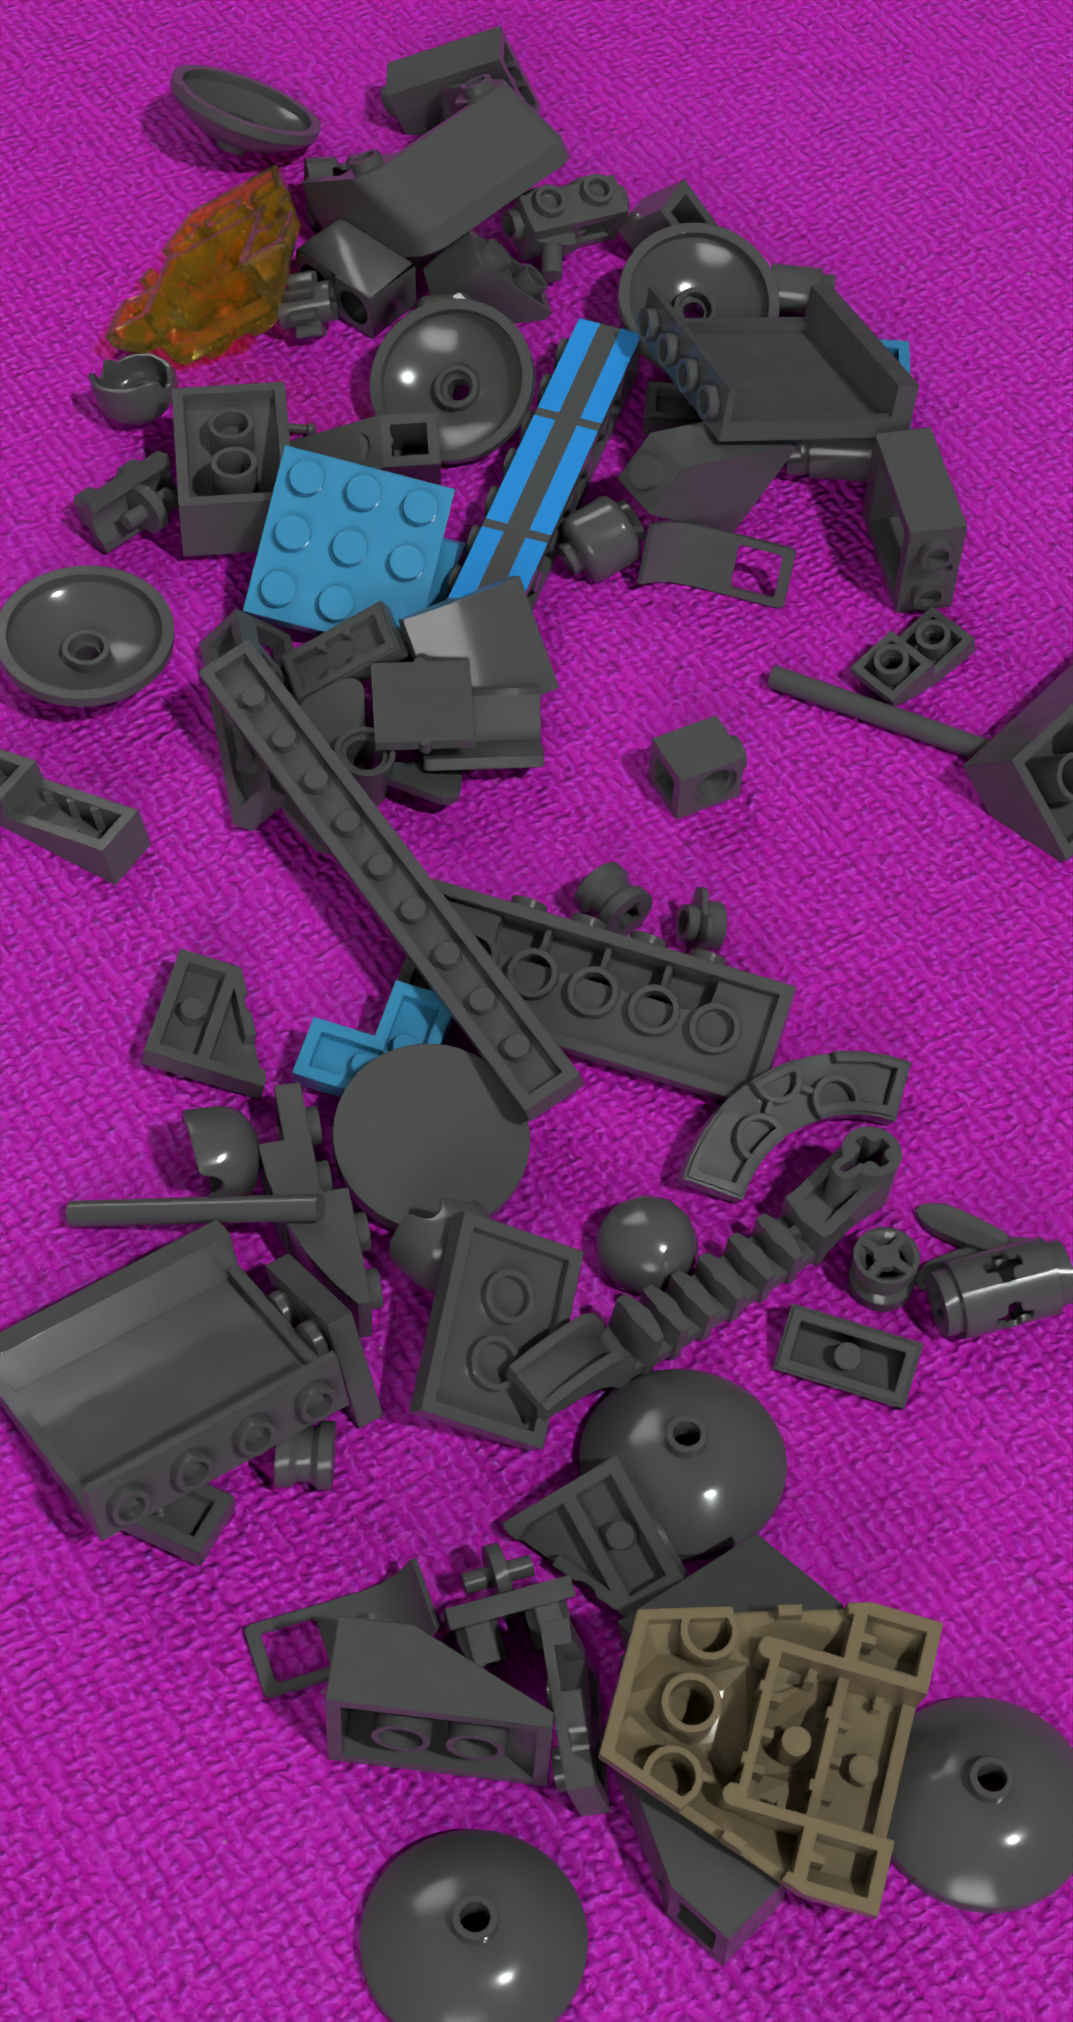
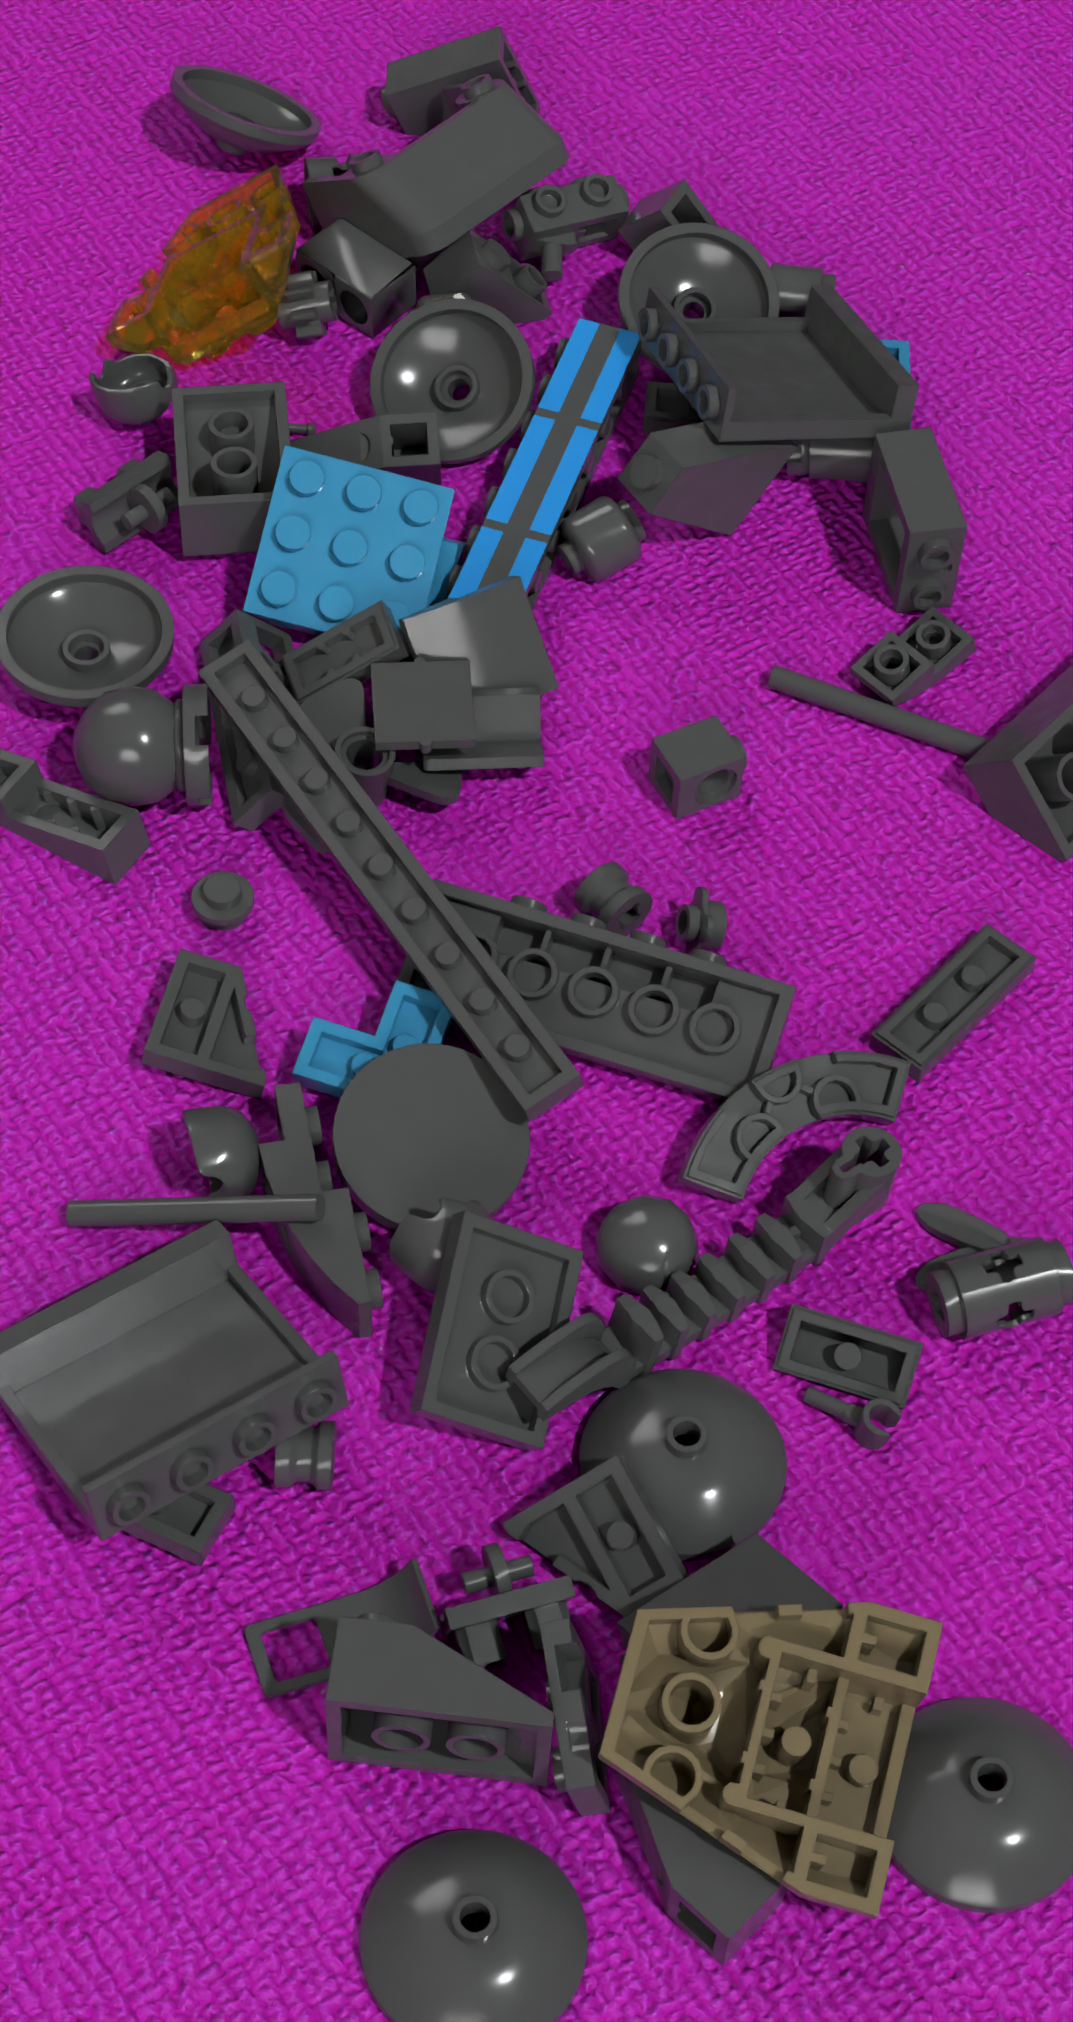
dark grey wing [265,1253,383,1428] -> none
dark grey piece [637,521,796,608] -> none
dark grey wheel [848,1227,920,1312] -> none
none -> dark grey tile [72,684,213,807]
none -> dark grey plate [191,871,254,931]
none -> dark grey hand [803,1386,901,1450]
none -> dark grey tile [869,924,1036,1083]

